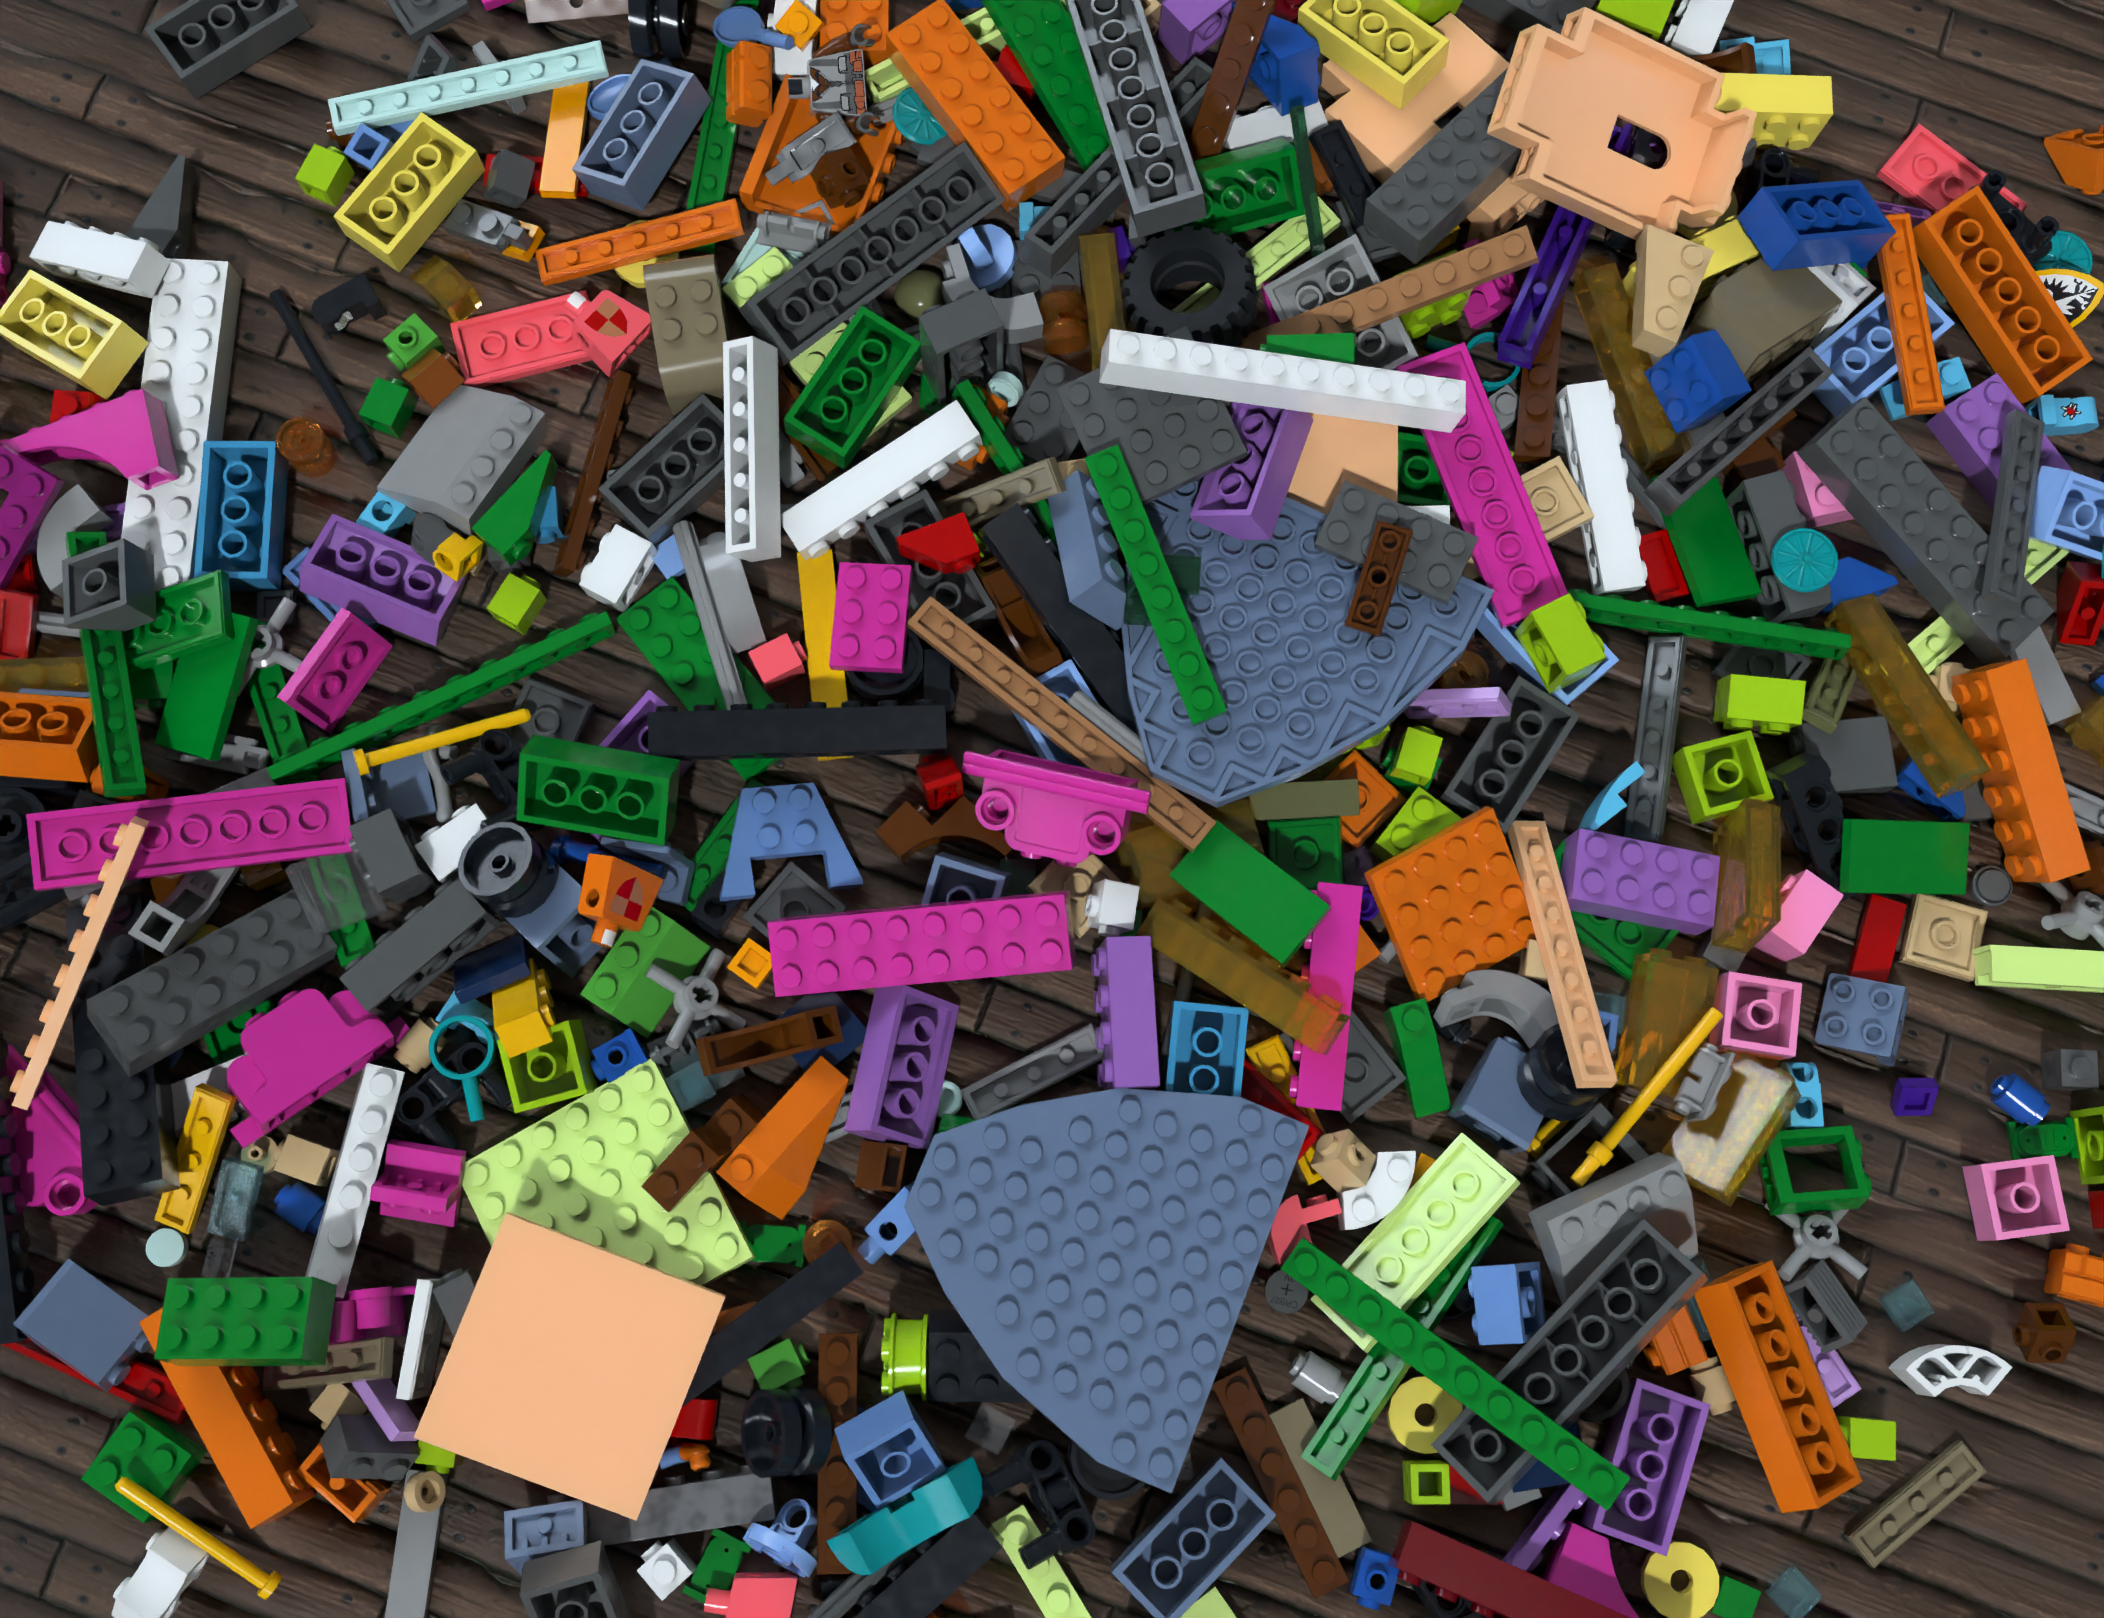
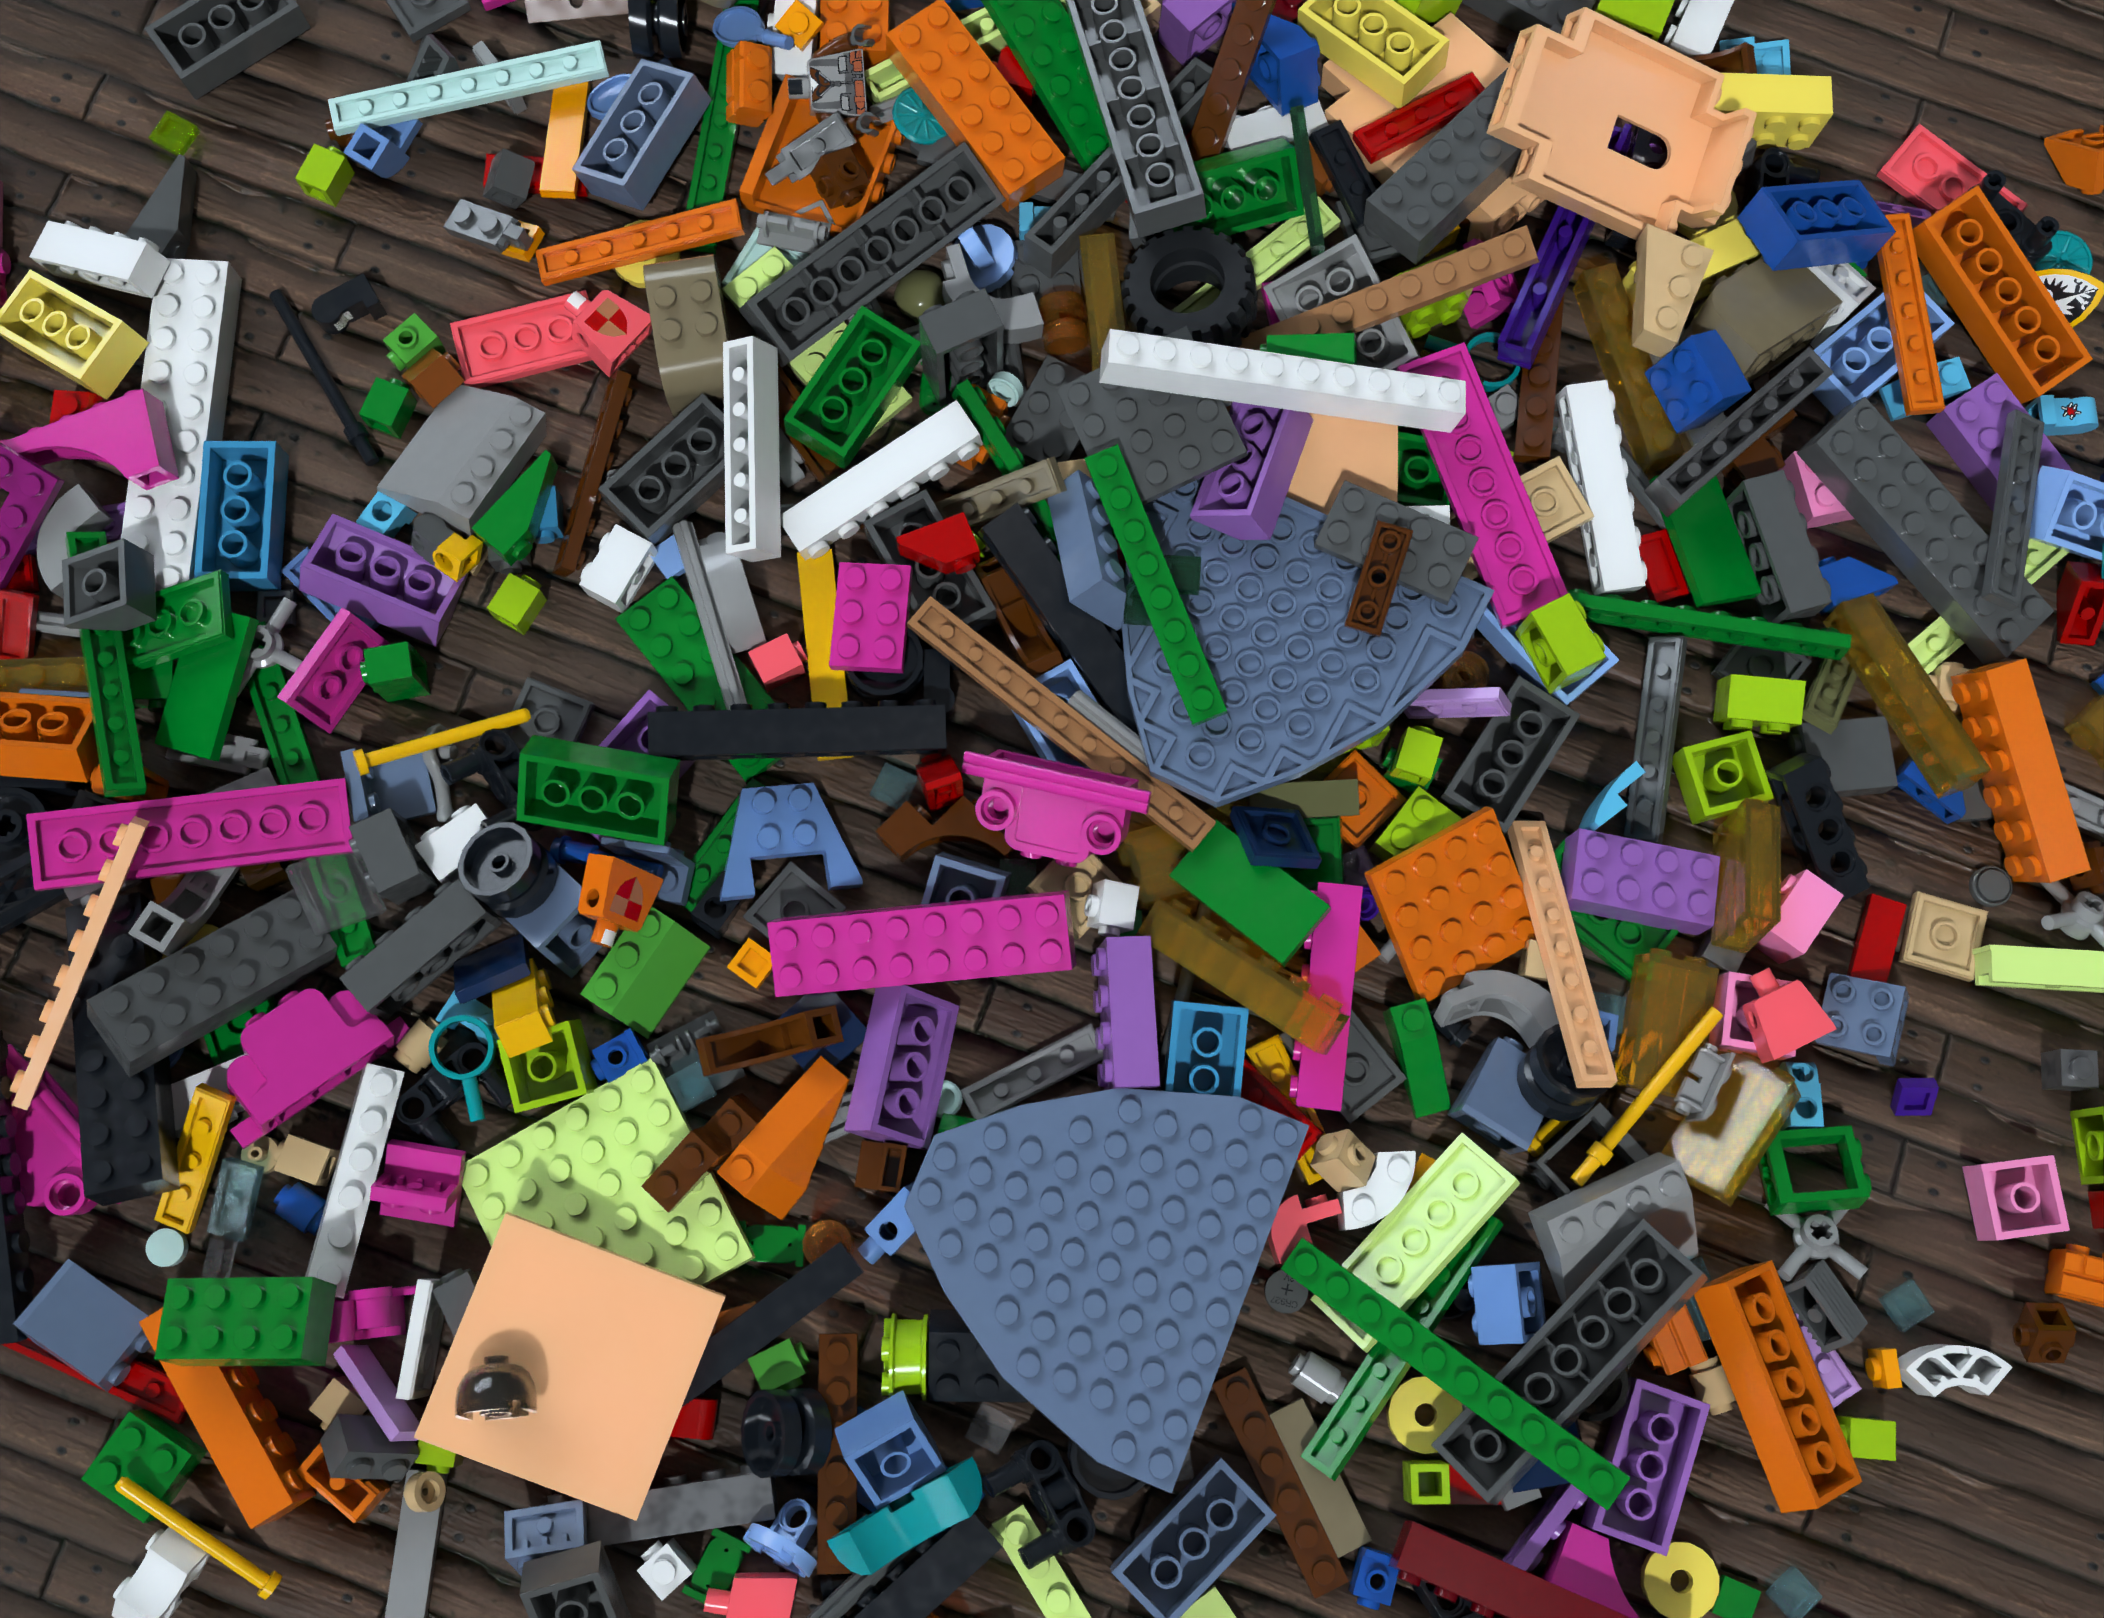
dark tan tile [263,1337,394,1391] -> none
green plate [267,611,616,786] -> none
clear orange wheel [276,417,337,478] -> none
light yellow brick [333,112,485,273] -> none
clear yellow slope [409,255,482,323] -> none
light grey bar [645,949,746,1049] -> none
orange arm [659,1442,711,1472] -> none
dark purple plate [1107,226,1135,274] -> none
teal wheel [1771,528,1838,592] -> none
green tile [1839,819,1970,895] -> none
dark tan tile [1844,1440,1987,1568] -> none
blue brick [1990,1073,2050,1127] -> none
green piece [2006,1117,2079,1160] -> none
light grey tile [2010,626,2082,726] -> none
none -> clear neon green tile [148,110,200,156]
none -> green brick [360,641,431,702]
none -> clear smoke cylinder [455,1355,537,1420]
none -> clear light blue tile [870,762,918,809]
none -> dark blue tile [1229,806,1322,869]
none -> red tile [1353,72,1485,164]
none -> coral torso [1743,967,1837,1063]
none -> light orange plate [1865,1347,1903,1389]

